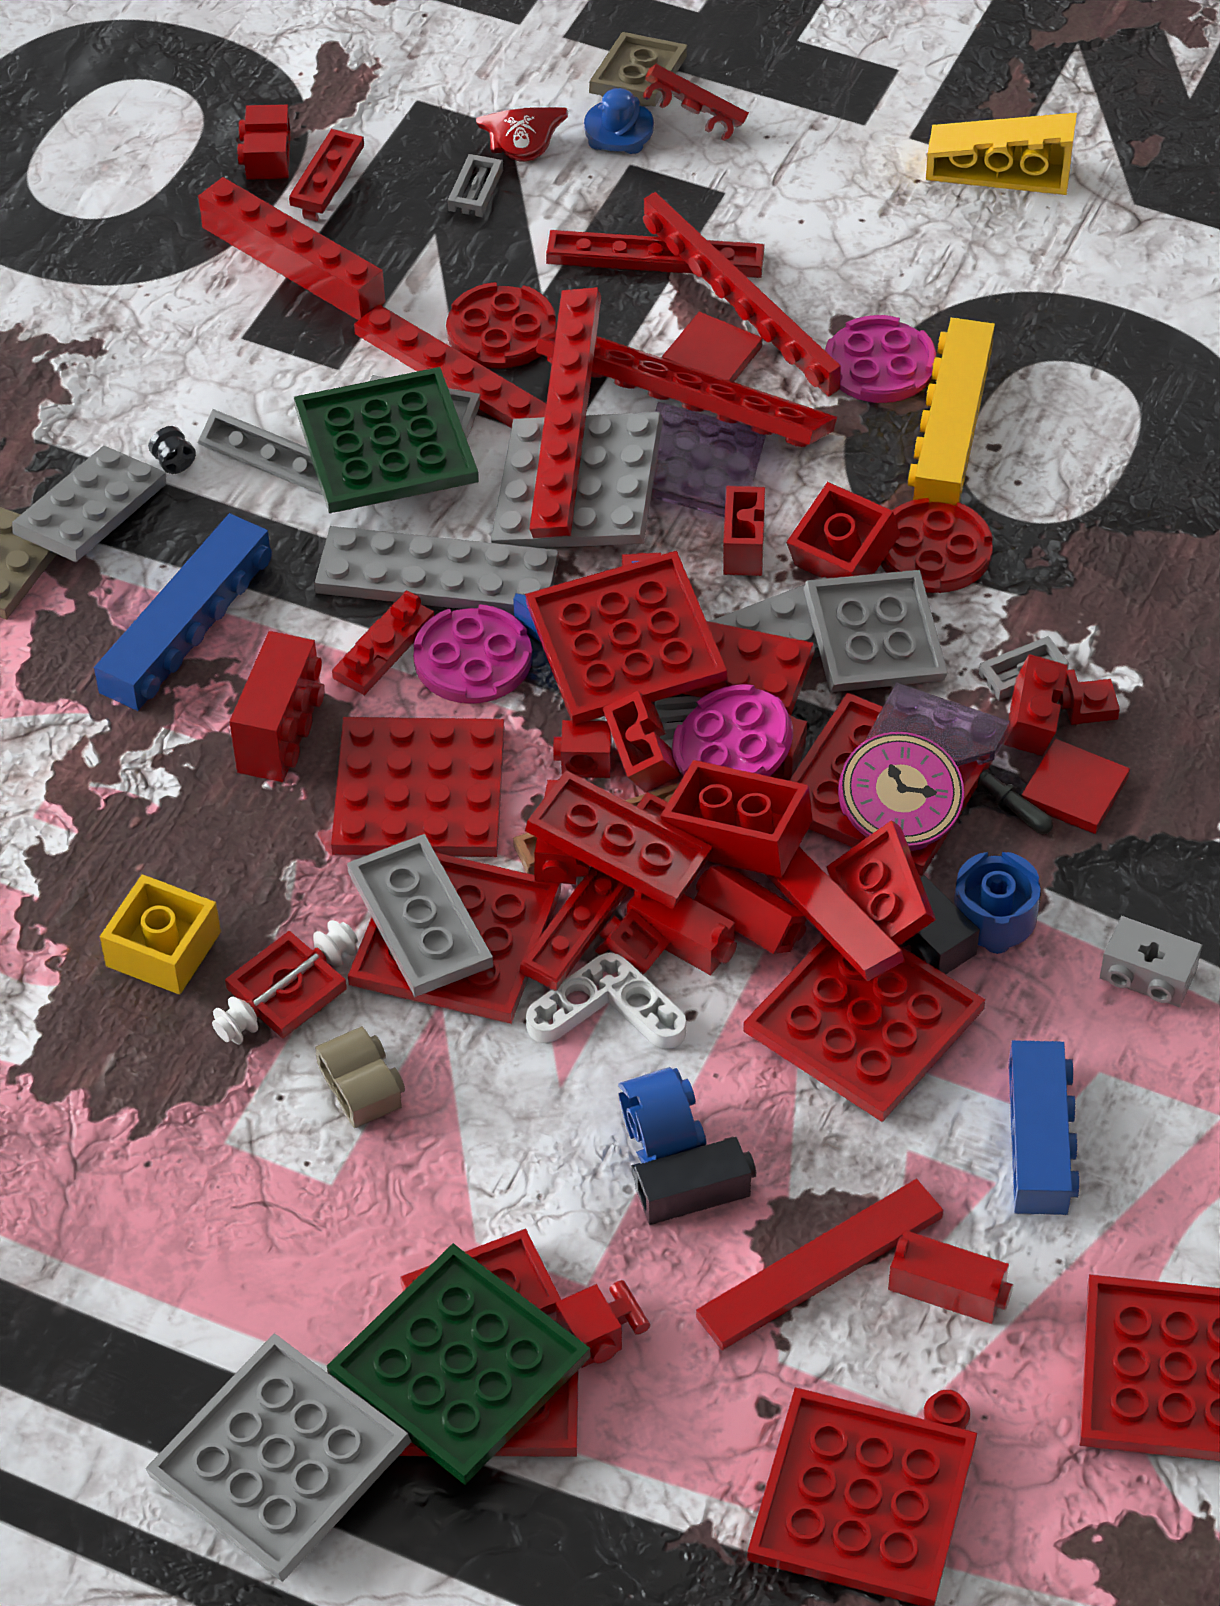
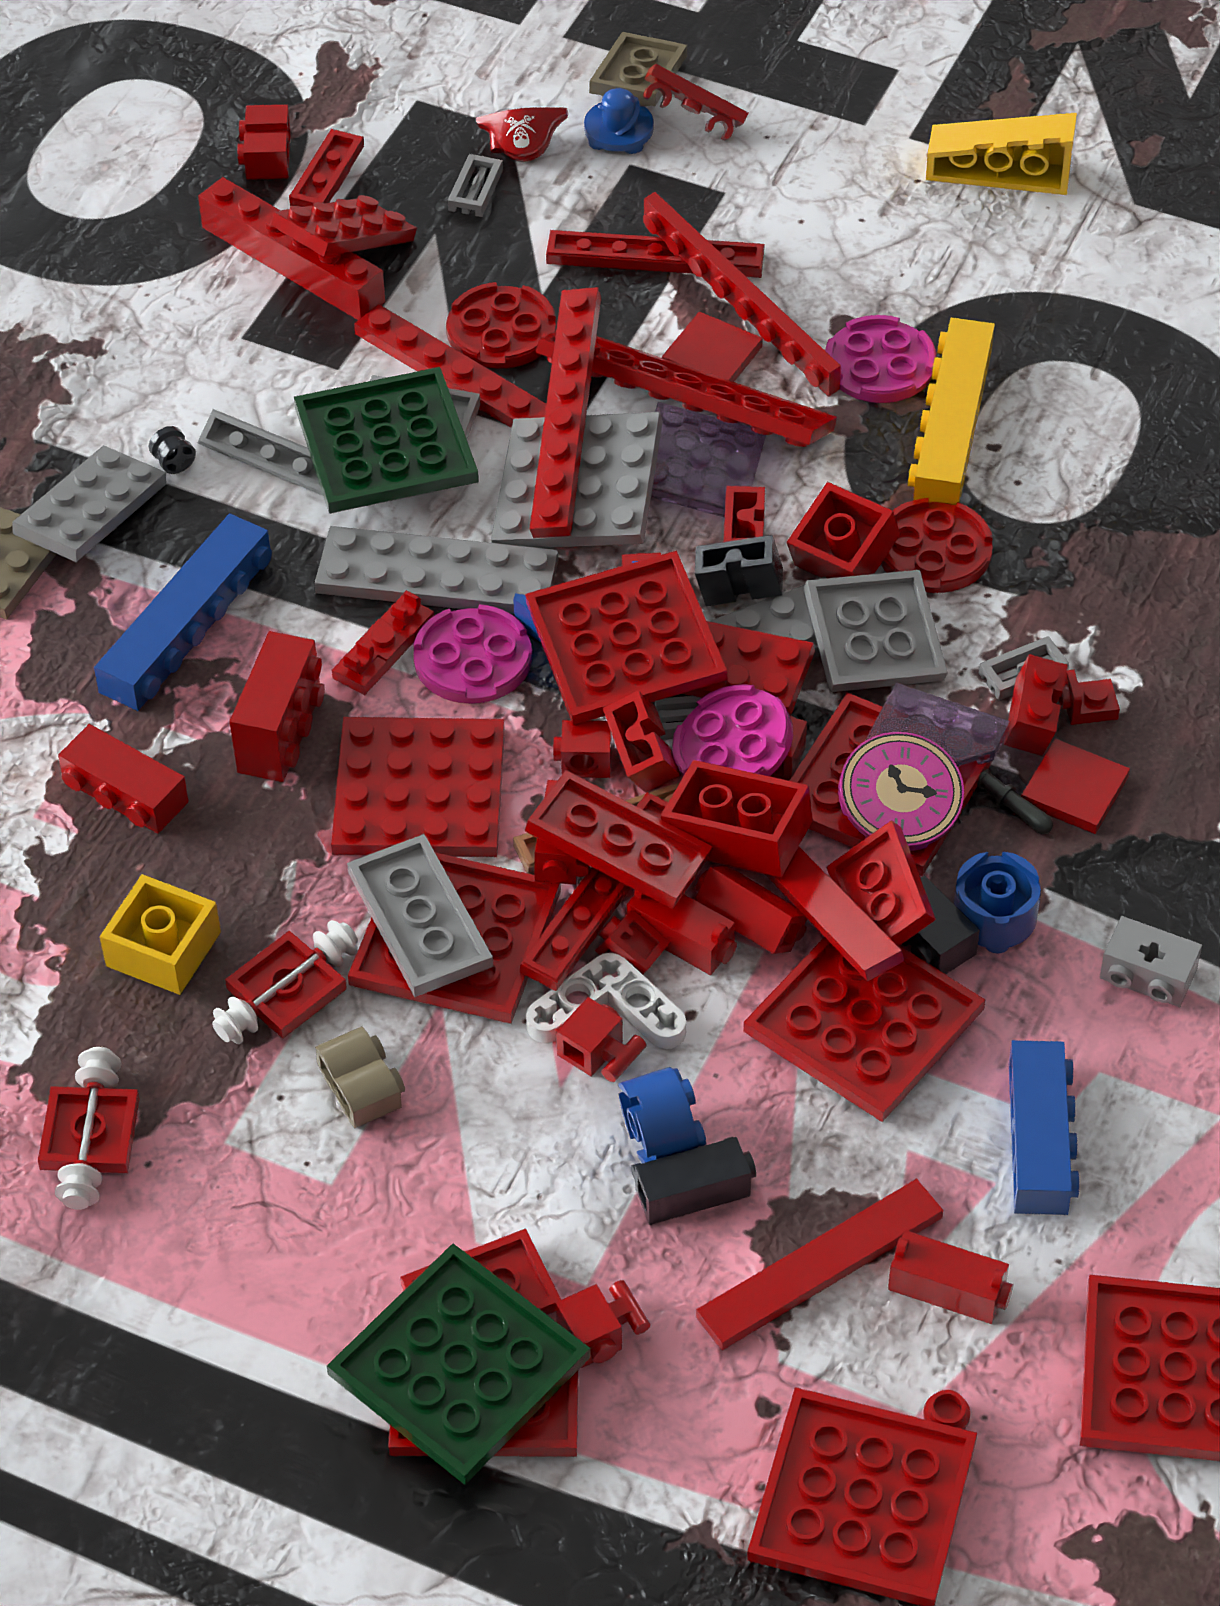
light grey plate [145,1333,411,1582] -> none
none -> red plate [38,1047,140,1210]
none -> red brick [58,724,189,834]
none -> red plate [270,195,417,257]
none -> red brick [556,997,647,1082]
none -> black brick [695,535,783,607]

